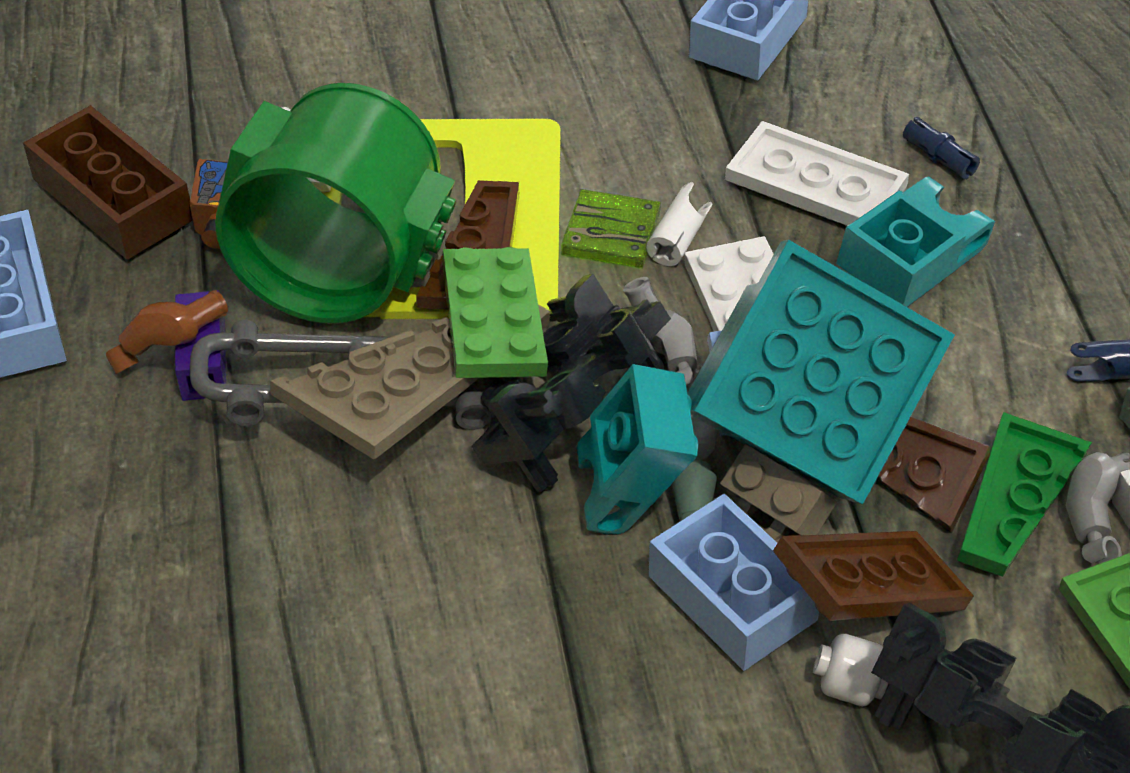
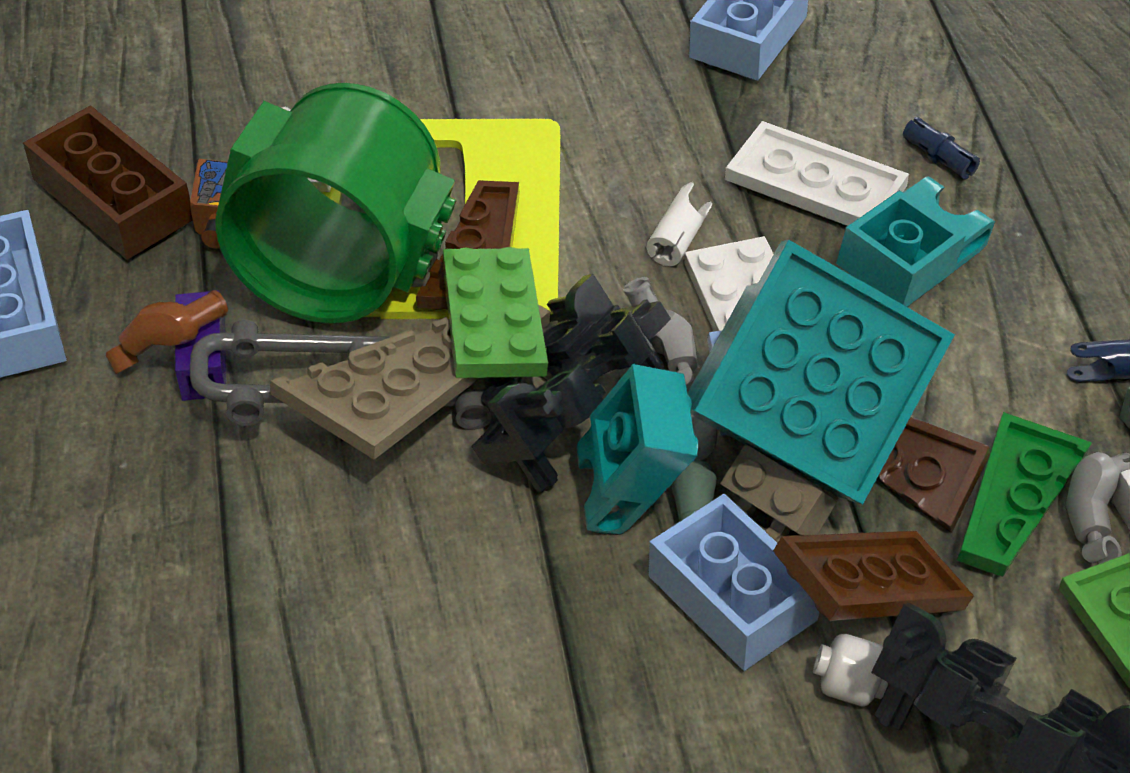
clear neon green tile [561,189,661,269] -> none

